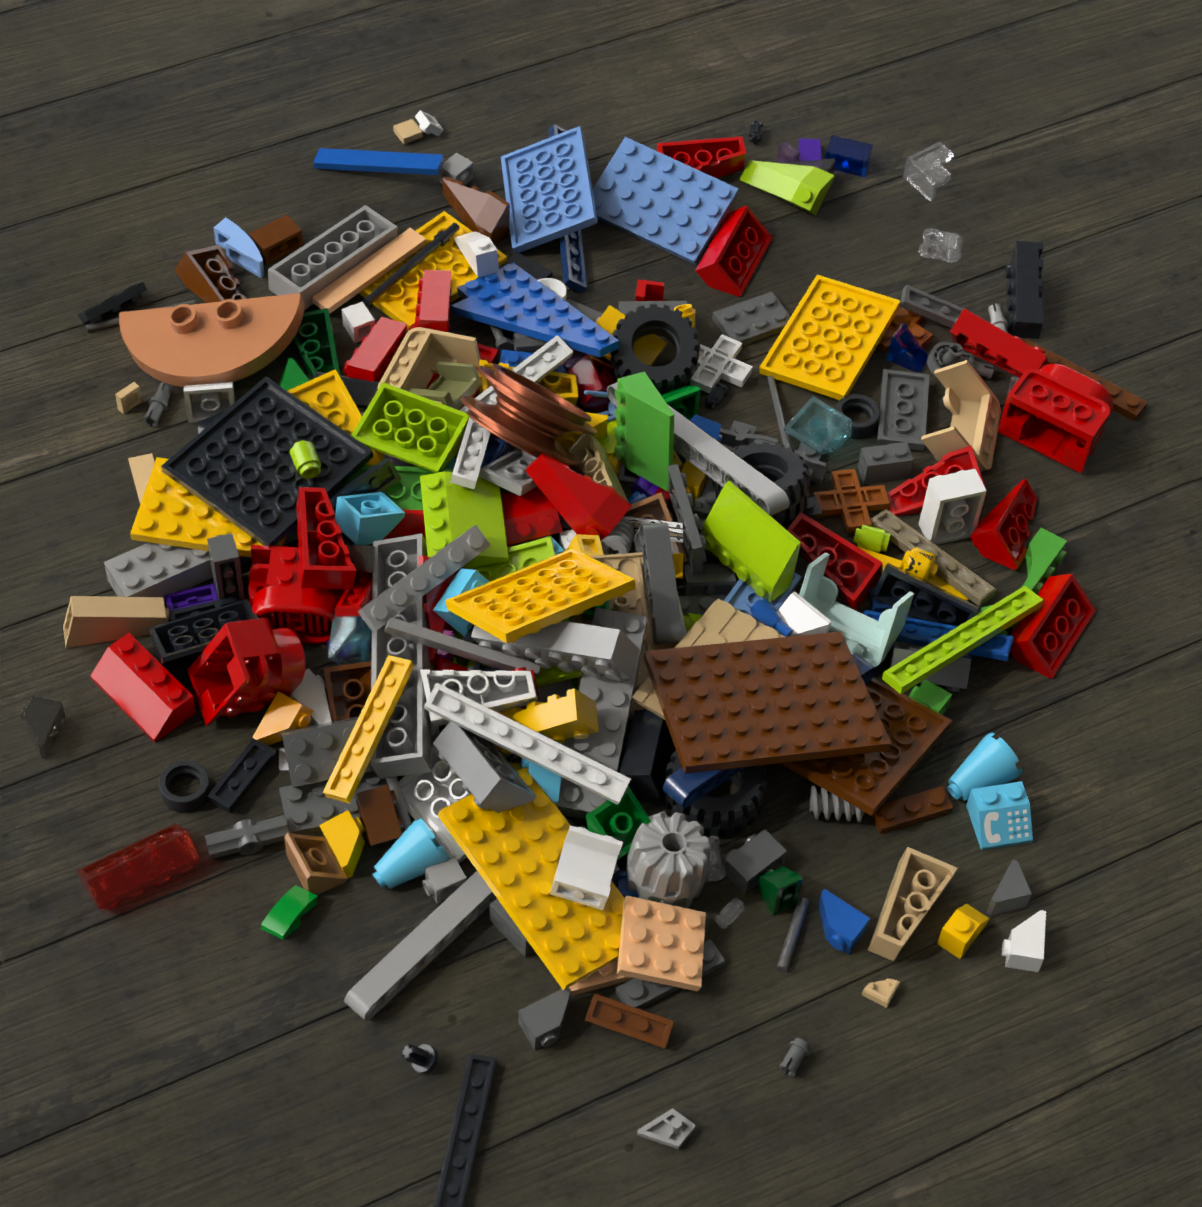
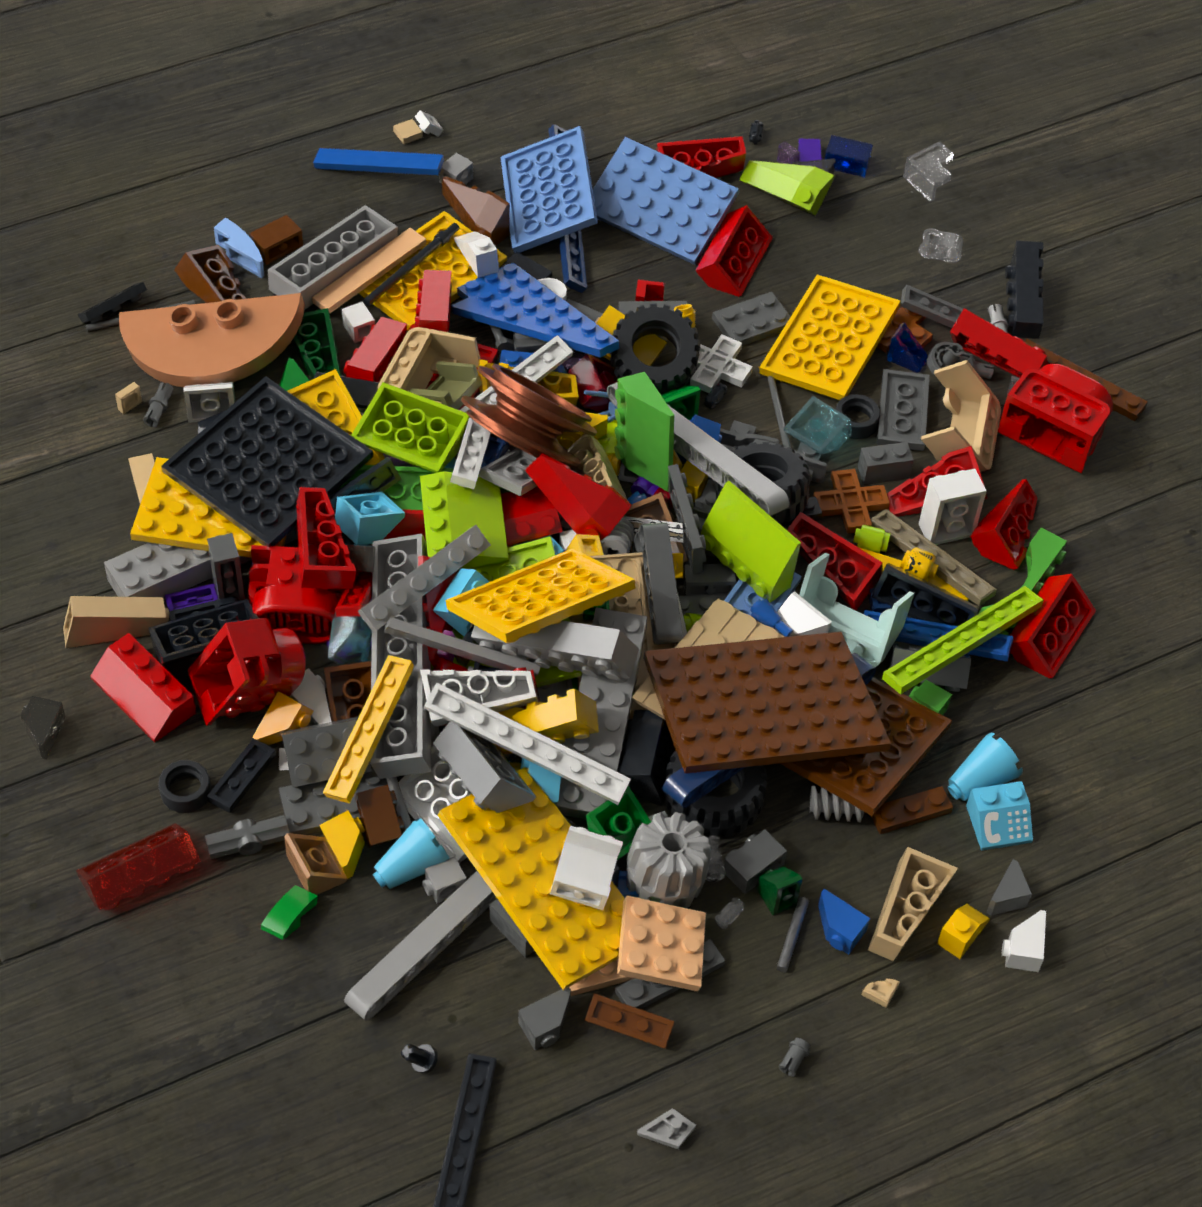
lime brick [290,441,321,479] -> none

